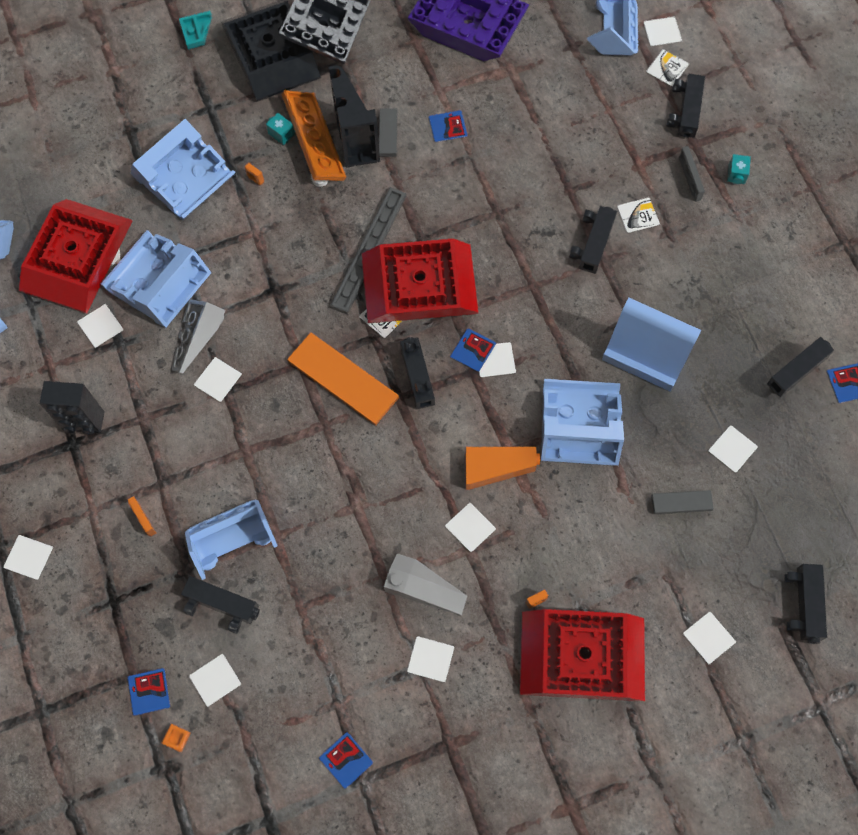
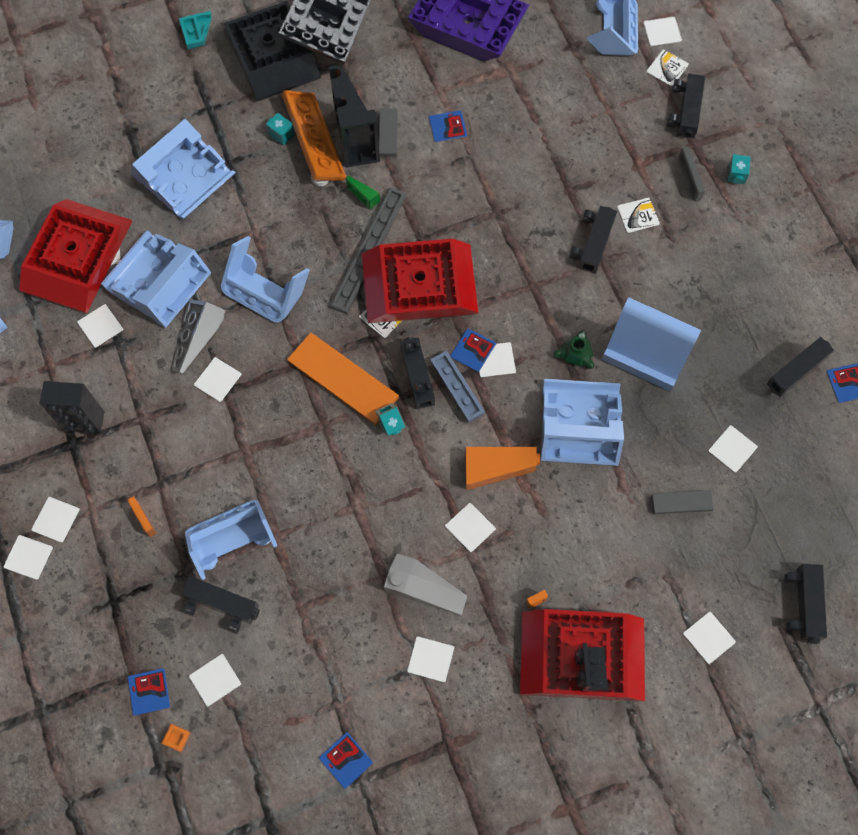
orange tile [245,163,264,186] -> none
none -> white sticker [32,497,80,542]
none -> light blue windscreen [221,236,310,323]
none -> green slope [346,175,380,210]
none -> teal brick [375,403,405,436]
none -> sand blue plate [430,351,485,423]
none -> dark green rock [553,330,594,369]
none -> black bracket [575,643,608,692]

